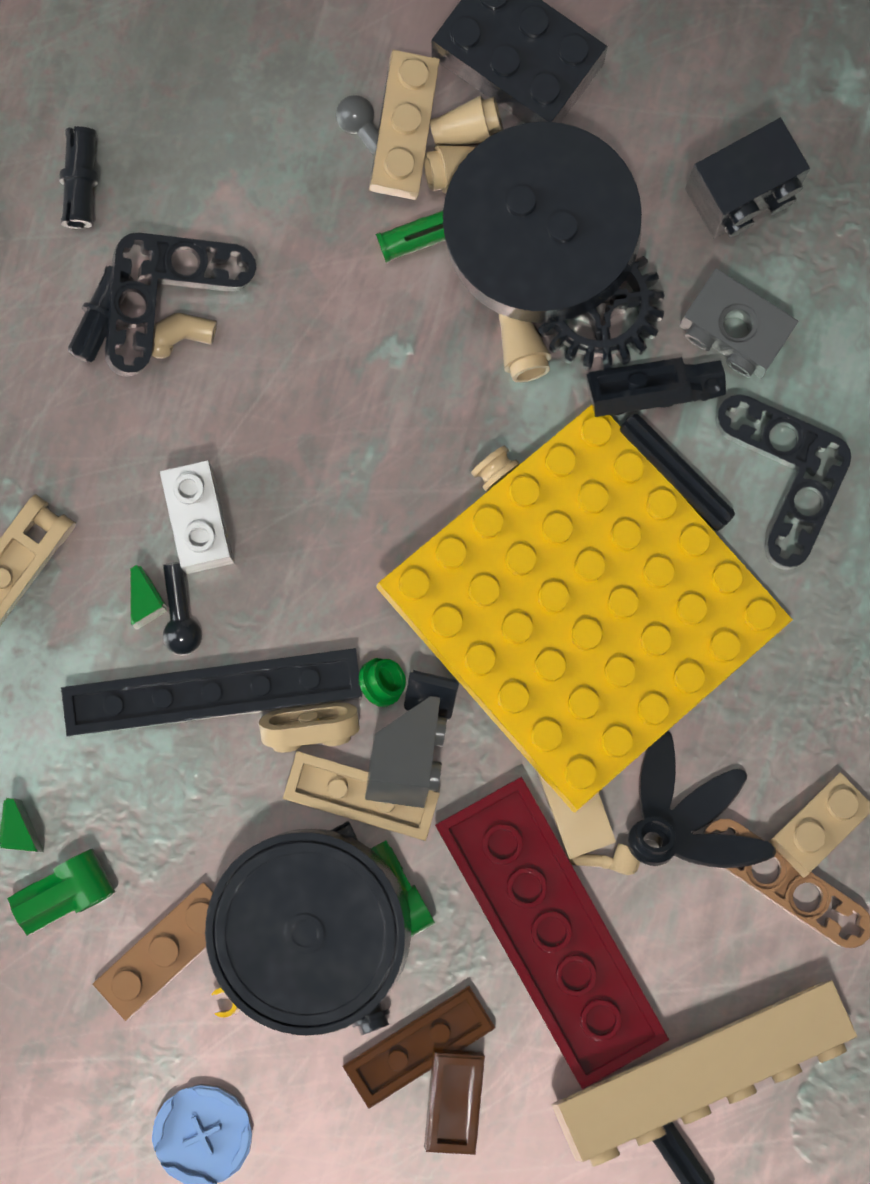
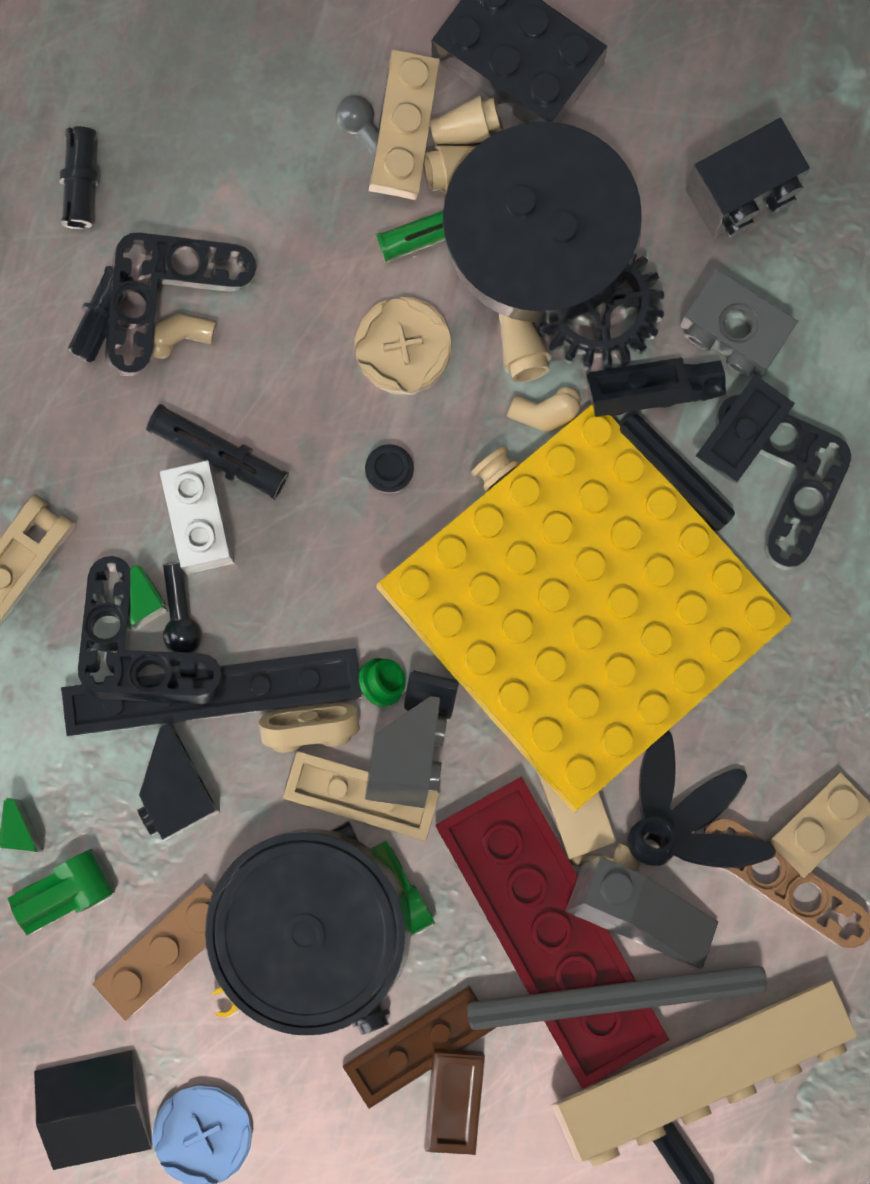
none -> black slope [34,1050,152,1170]
none -> black beam [78,556,224,704]
none -> black slope [137,723,219,840]
none -> black pin [146,404,289,500]
none -> tan tile [355,297,451,394]
none -> black plate [365,444,414,494]
none -> dark grey axle [467,966,767,1030]
none -> tan arm [507,387,581,432]
none -> dark grey slope [566,856,718,969]
none -> black plate [696,375,795,485]

